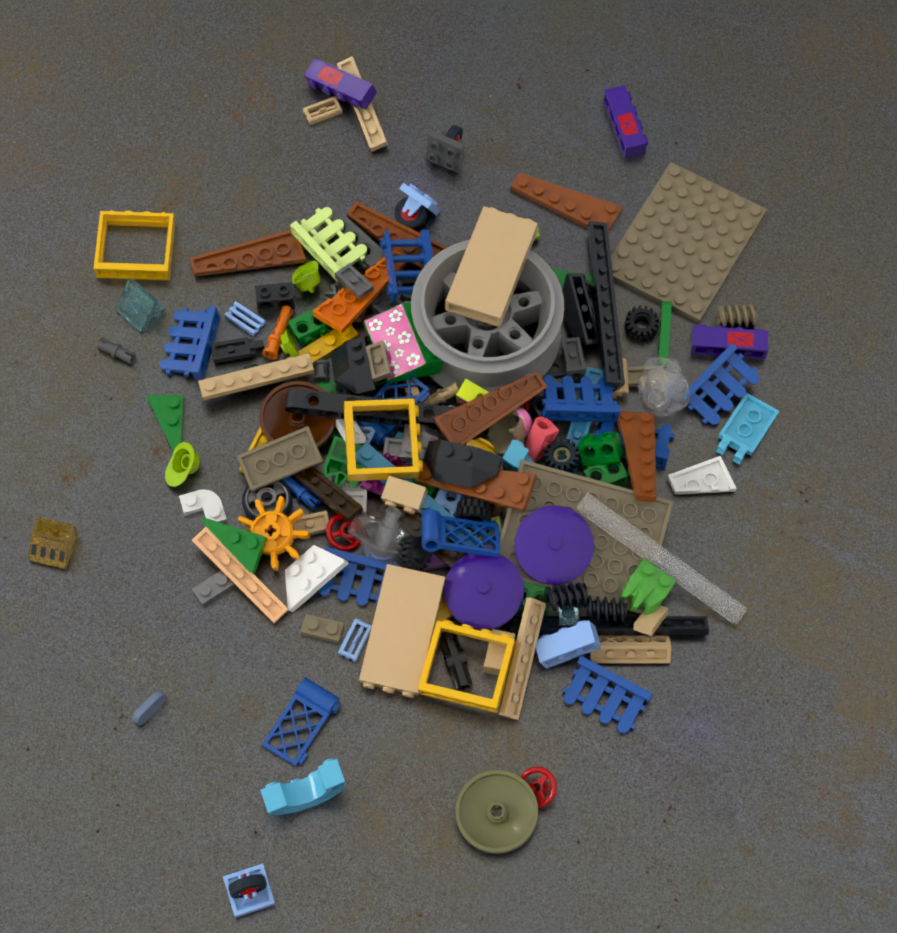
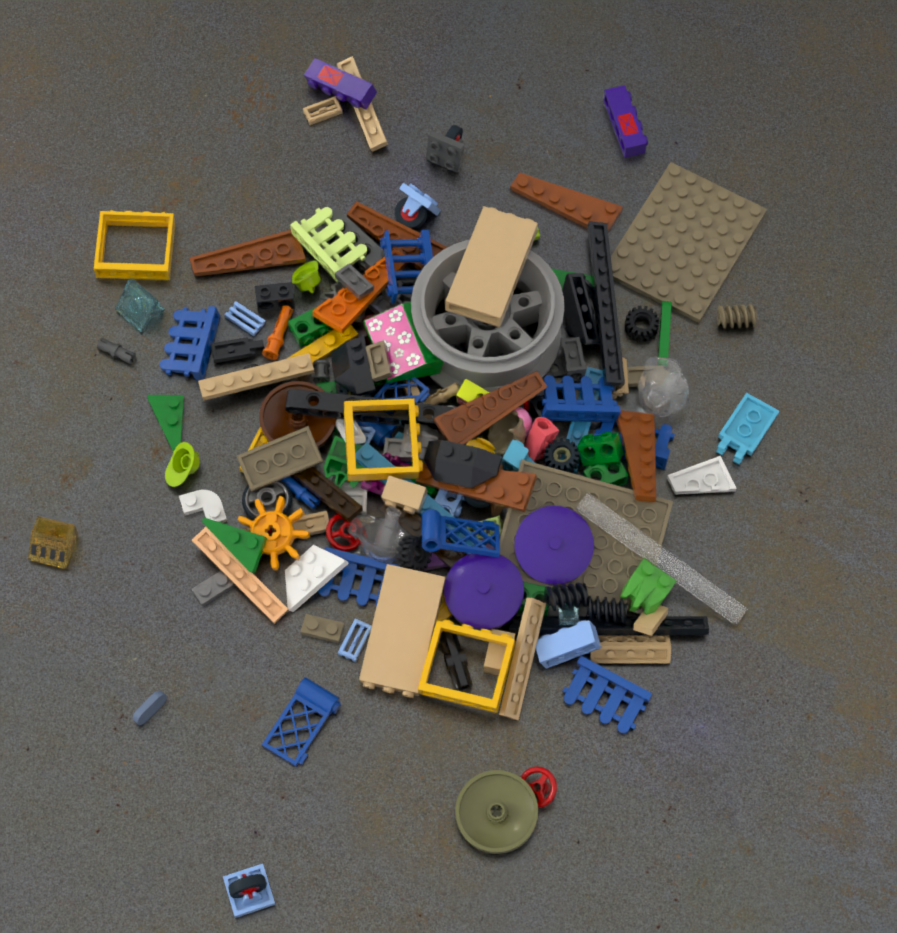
medium azure brick [260,758,346,815] -> none
lime plate [280,329,299,357] -> none
black tyre [456,499,492,522] -> none
blue fence [678,343,759,425] -> none
dark purple brick [691,324,768,359] -> none

